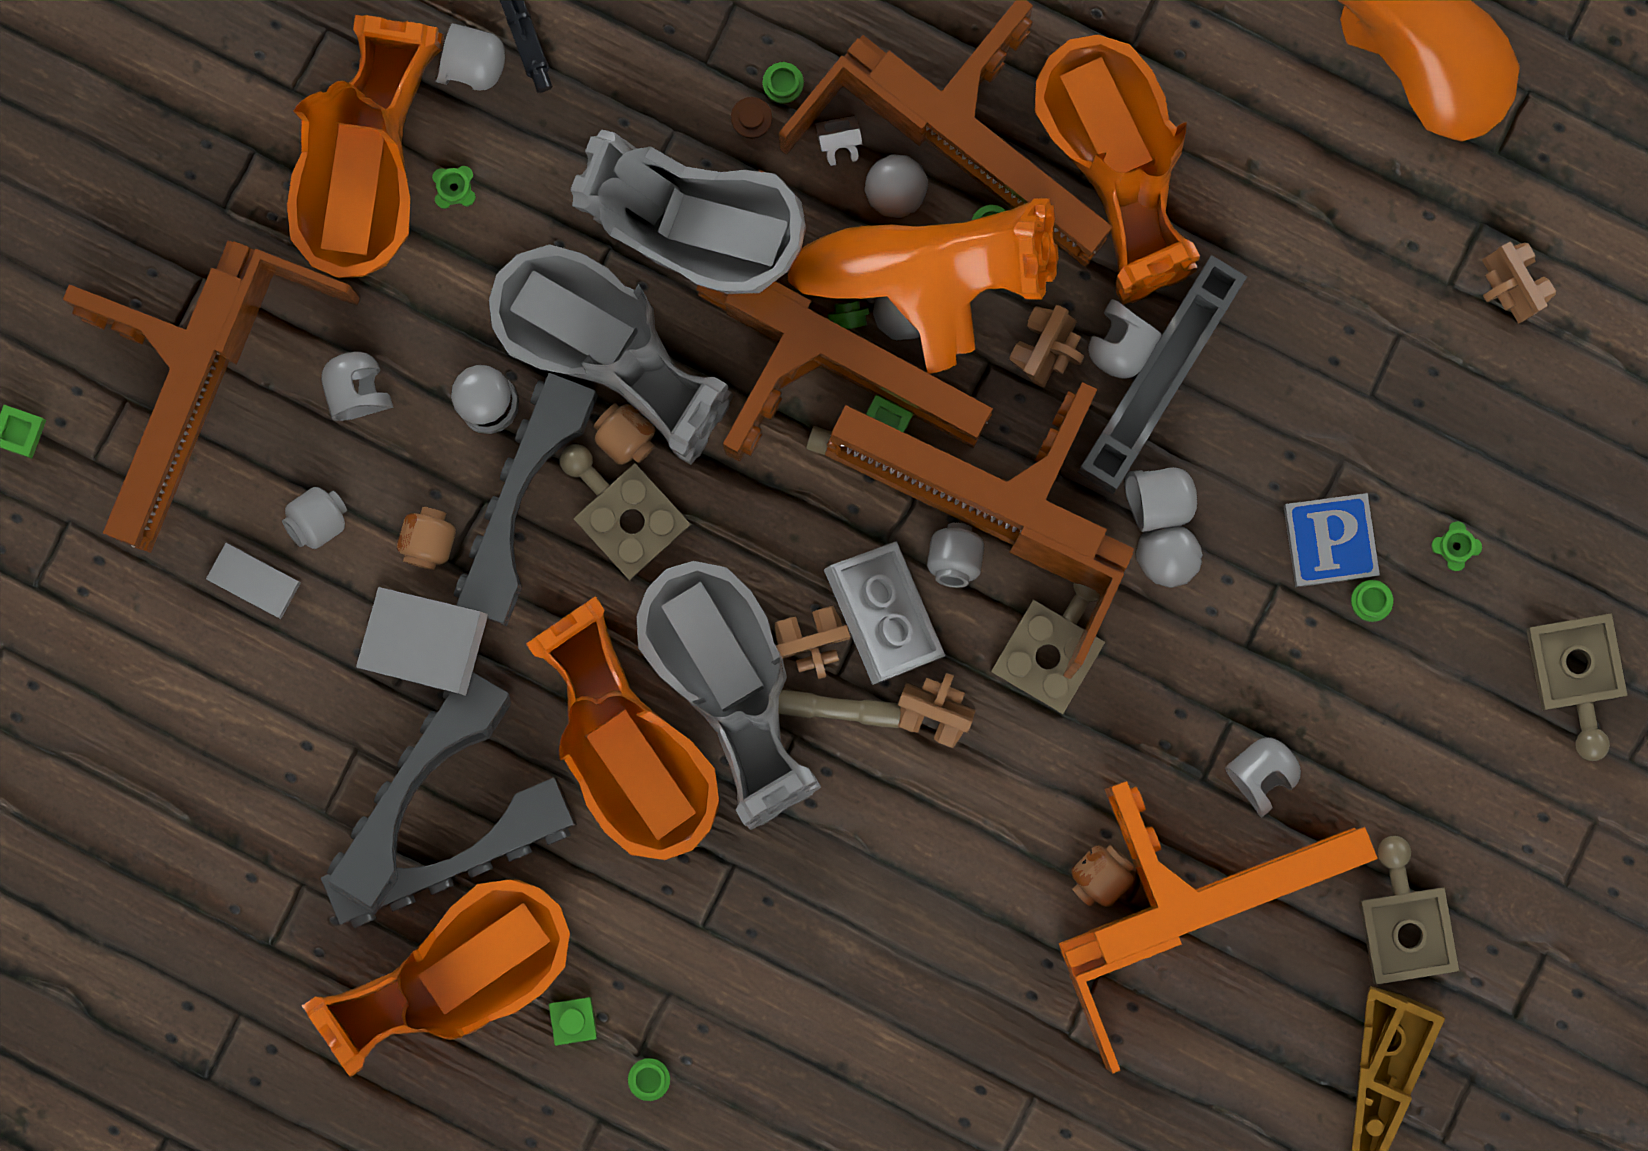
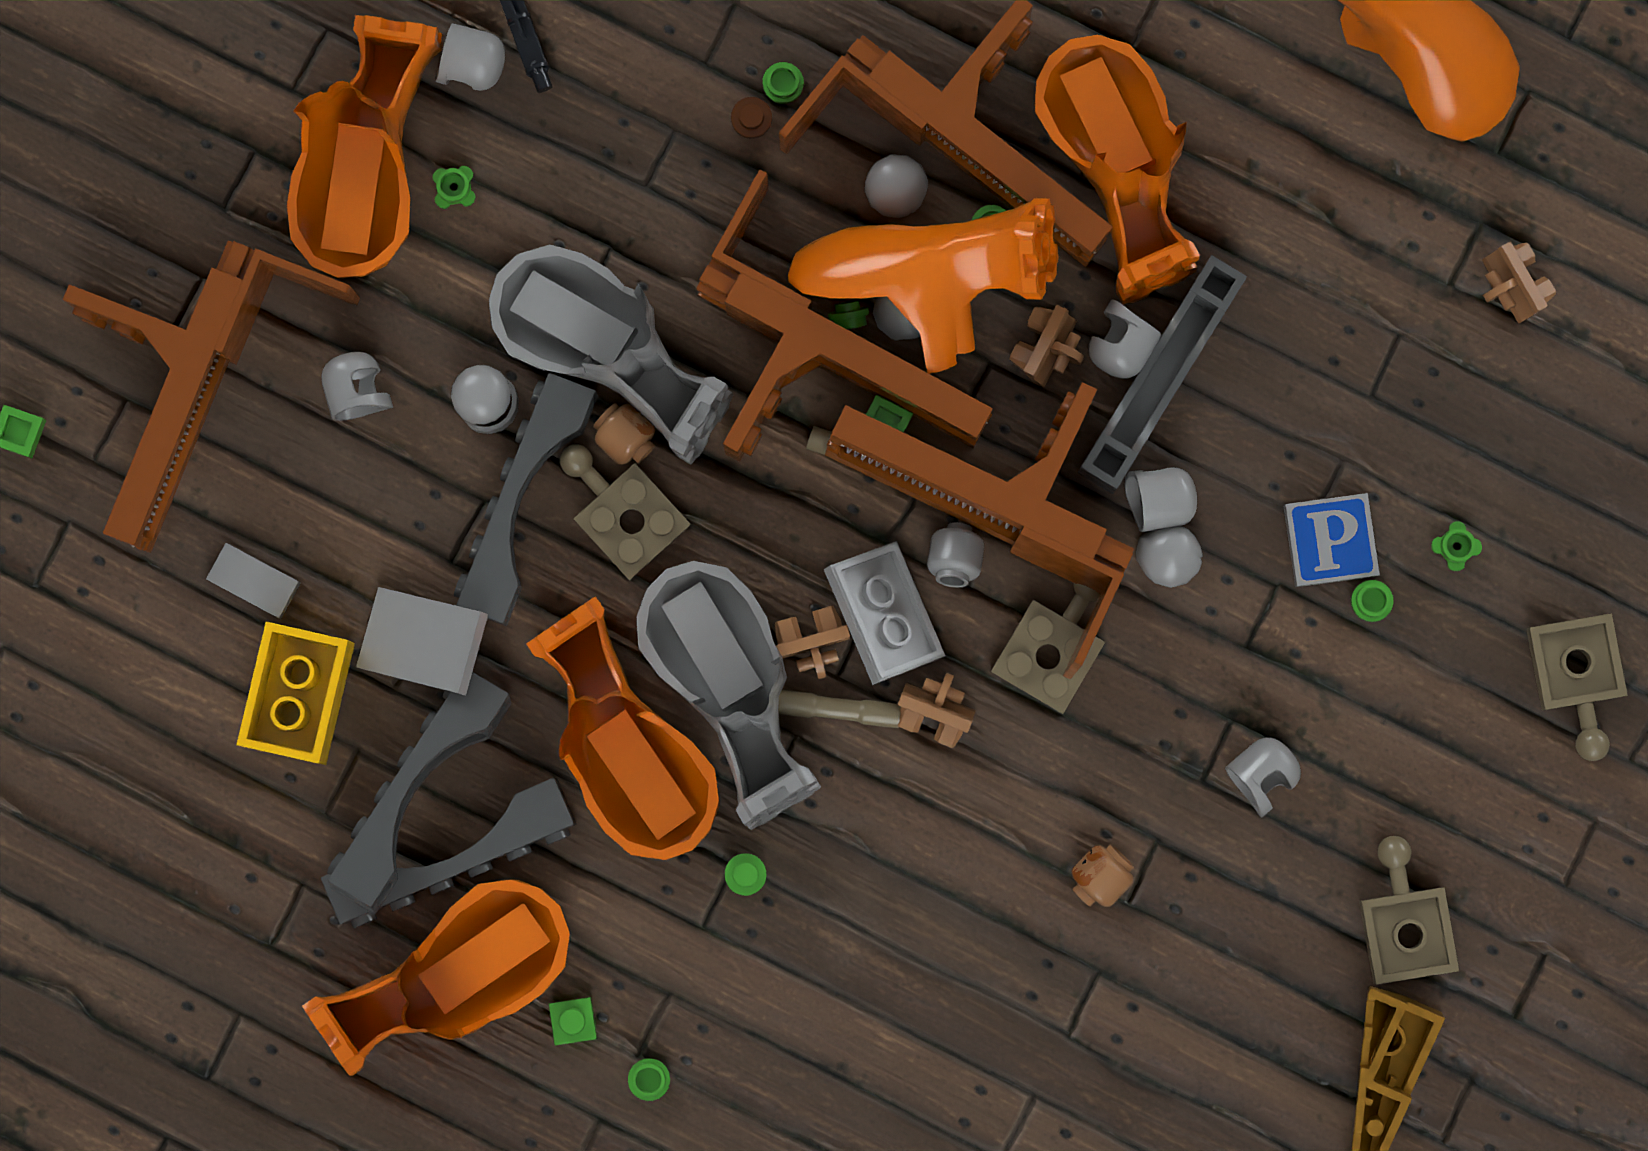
light grey head [282,487,347,549] -> none
medium nougat head [396,507,456,571] -> none
light grey animal [570,130,806,294] -> none
light grey tile [815,116,862,166] -> none
orange piece [1058,781,1378,1074] -> none
none -> yellow brick [236,622,355,765]
none -> bright green plate [725,853,767,896]

